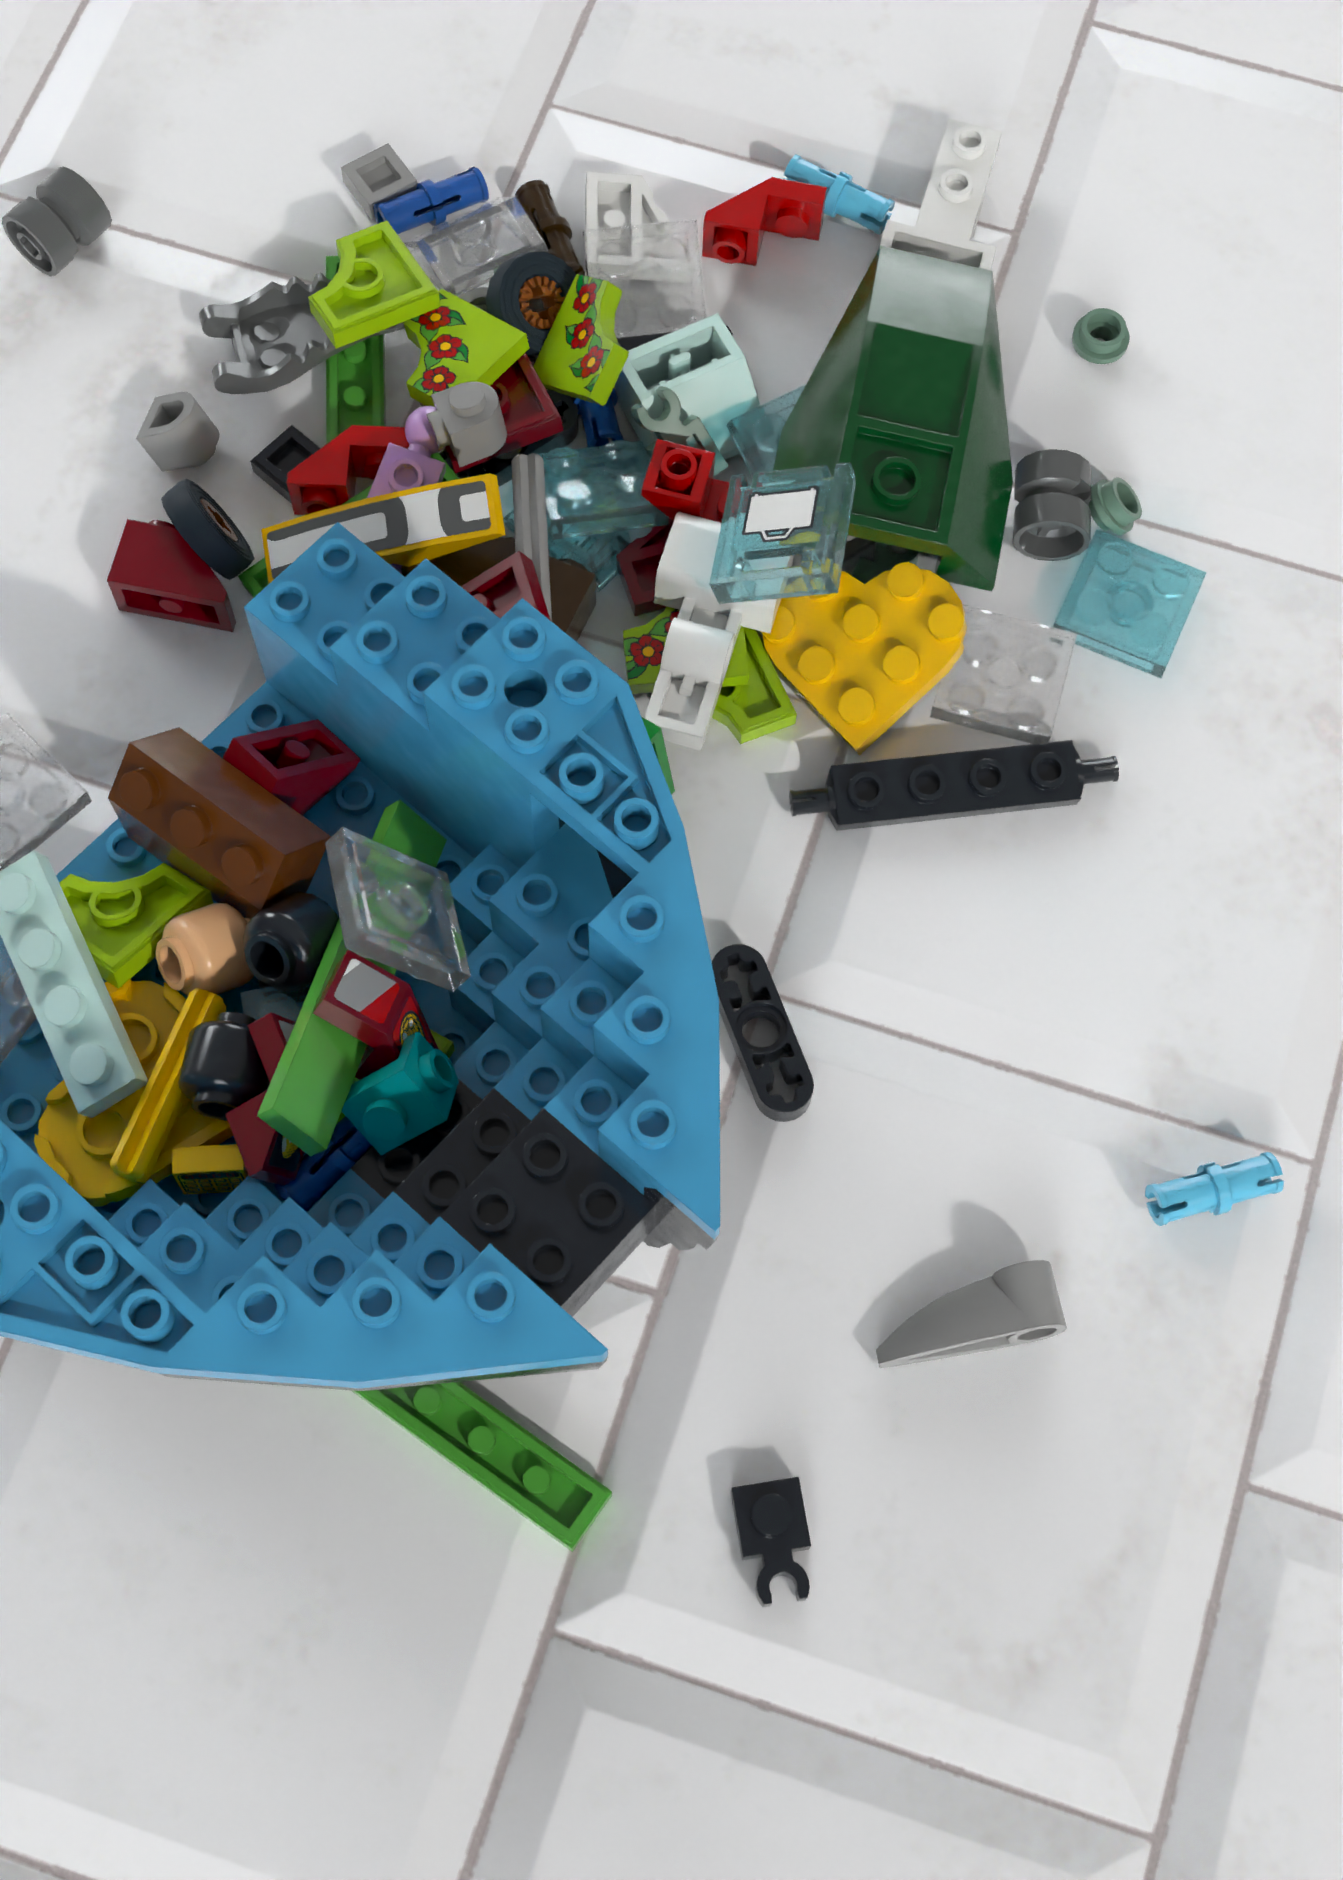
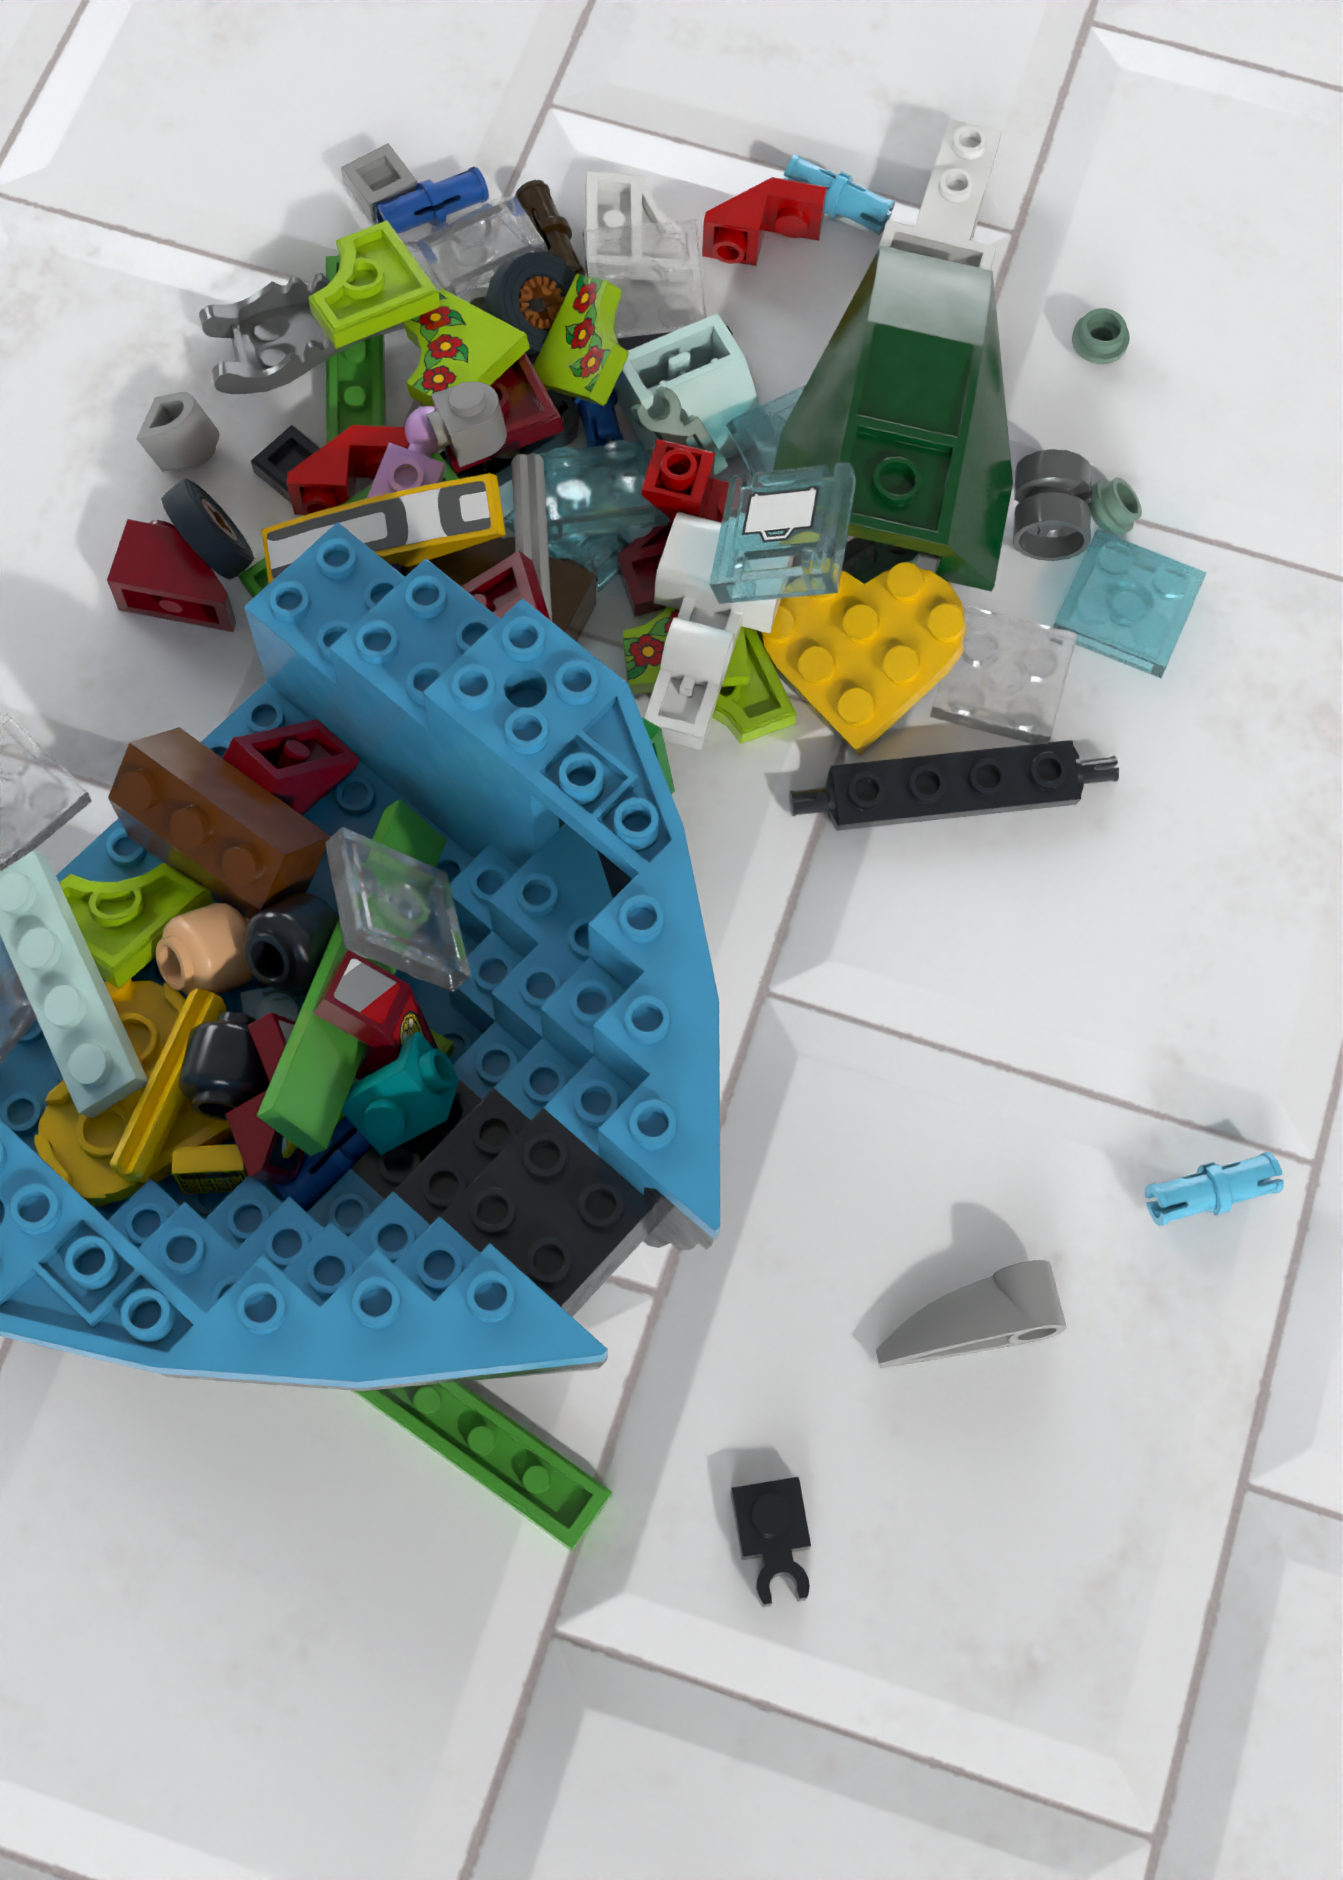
dark grey wheel [2,166,112,276] -> none
black beam [712,944,814,1122] -> none

